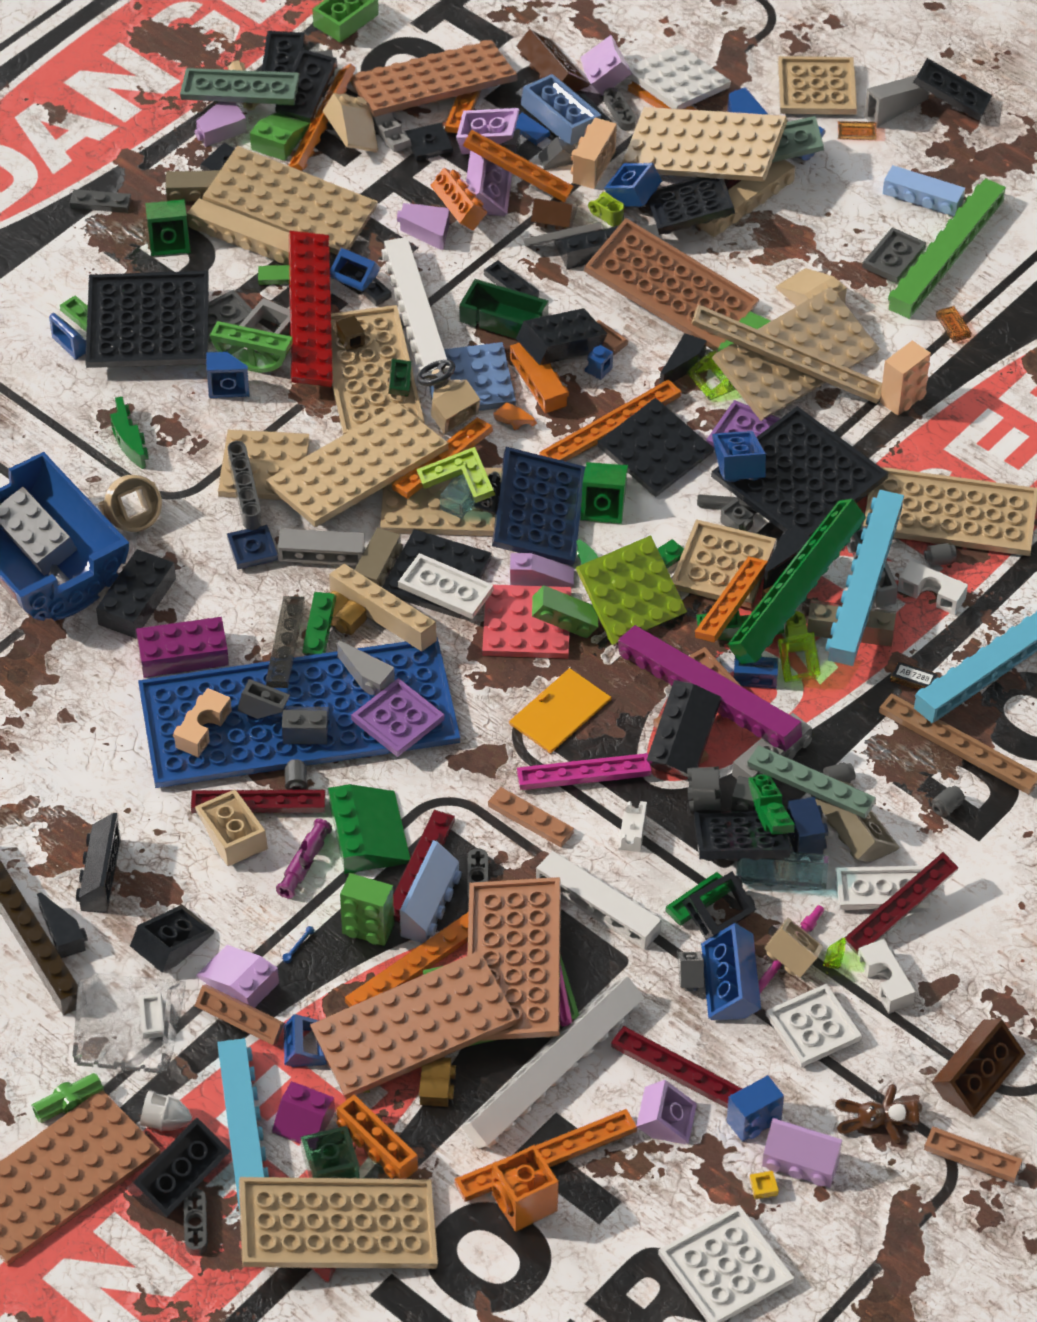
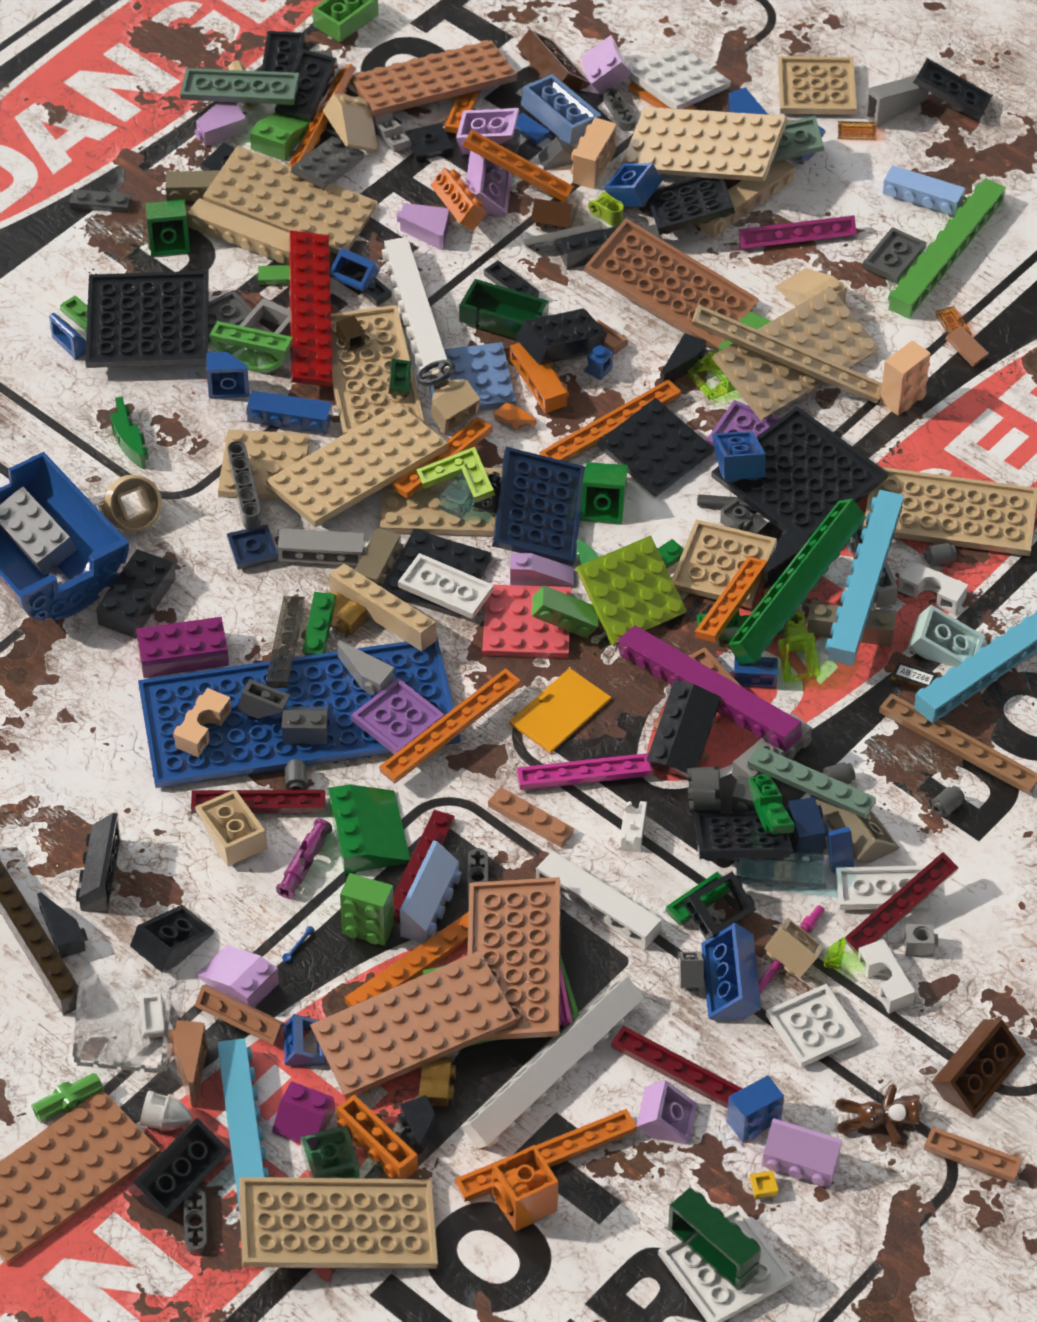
none -> nougat slope [170,1020,208,1108]
none -> blue brick [246,391,332,434]
none -> dark grey plate [291,137,365,188]
none -> orange plate [379,668,521,784]
none -> black slope [397,1095,435,1154]
none -> dark green piece [668,1187,761,1291]
none -> dark pink plate [738,215,857,249]
none -> blue tile [827,827,854,874]
none -> light grey brick [904,924,938,956]
none -> light aqua slope [907,605,985,667]
none -> nougat tile [946,326,988,367]

